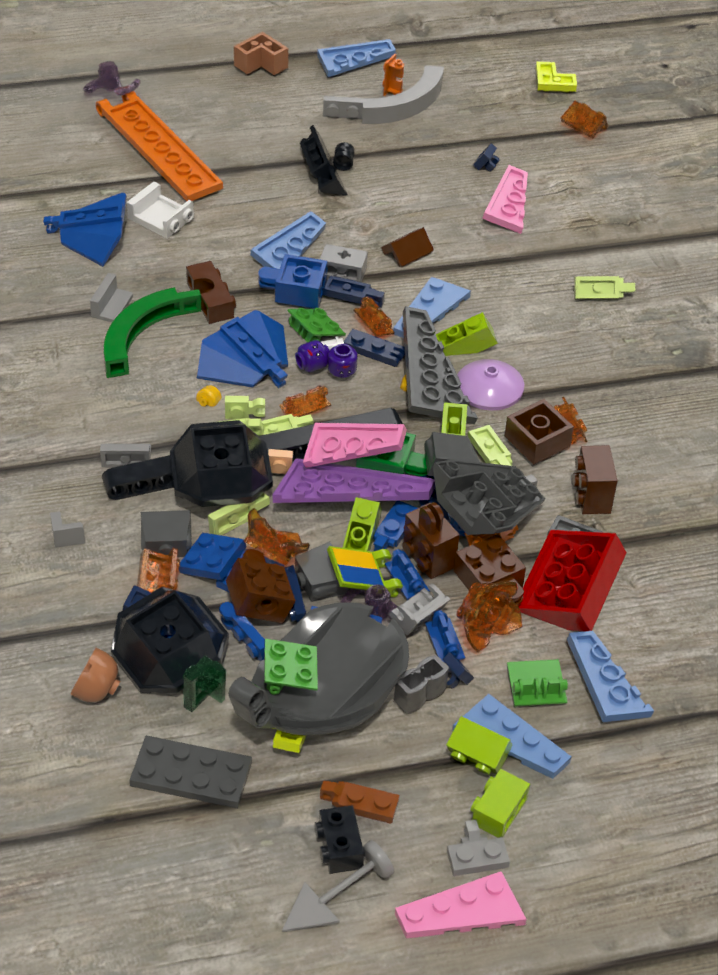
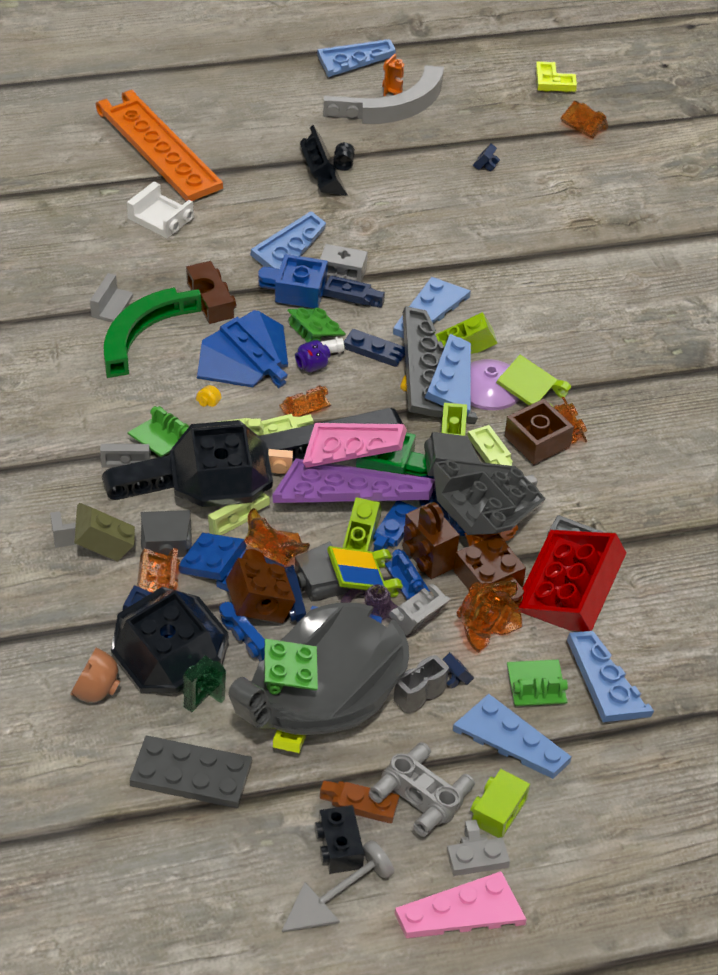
blue panel [43,192,127,267] -> none
clear purple piece [83,61,141,96] -> none
yellowish green plate [225,396,265,419] -> none
nougat brick [234,32,289,75] -> none
dark purple head [328,344,358,378] -> none
clear orange hinge [353,297,395,337] -> none
reddish brown panel [381,227,434,267] -> none
blue hinge [425,610,466,663] -> none
lime brick [446,716,513,775] -> none
bright pink wing [482,165,528,234] -> none
reddish brown brick [572,445,618,515] -> none
yellowish green hinge [574,276,635,299] -> none
none -> olive slope [74,503,135,562]
none -> bright green hinge [128,406,189,457]
none -> light grey piece [369,742,475,836]
none -> medium blue wing [425,334,471,416]
none -> lime flag [496,354,571,406]

